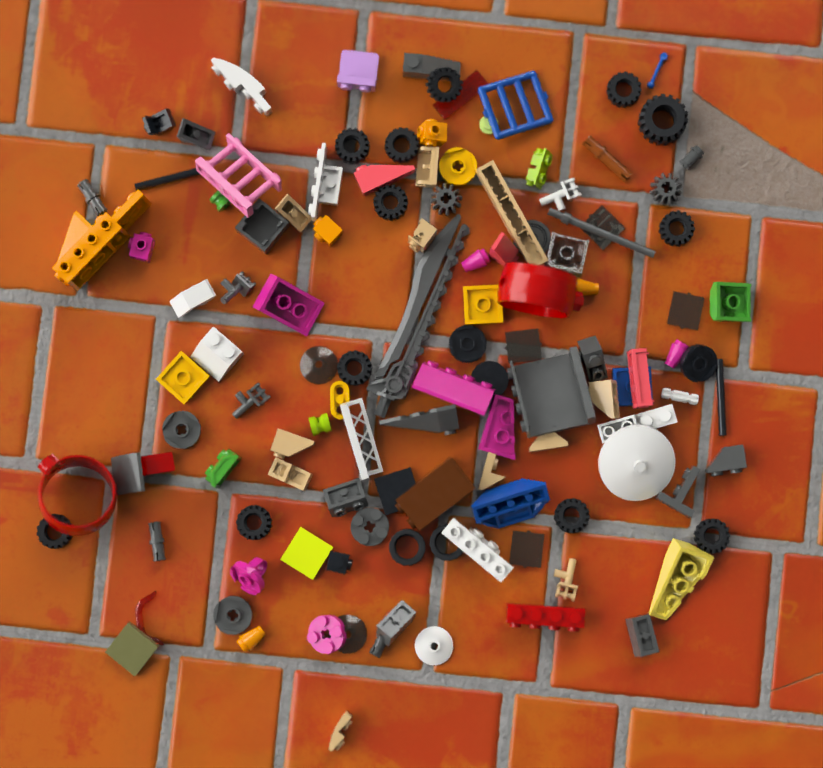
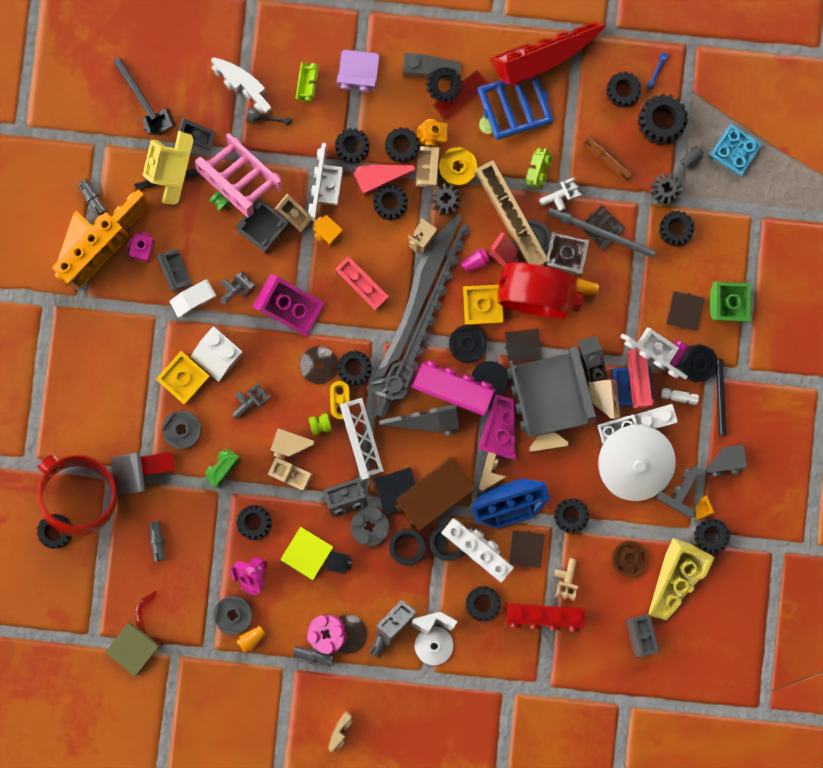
none -> bar [113,57,158,122]
none -> light yellow plate [143,131,193,205]
none -> dark grey hinge [157,249,193,293]
none -> hinge [246,108,292,125]
none -> dark grey pin [293,645,333,667]
none -> lime hinge [295,62,319,104]
none -> coral container [335,256,389,312]
none -> white slope [410,612,457,635]
none -> black tyre [466,586,501,621]
none -> red wedge [489,22,606,86]
none -> reddish brown wheel [612,541,649,577]
none -> white bracket [620,327,688,379]
none -> light orange tile [694,495,715,520]
none -> medium azure tile [710,124,762,176]

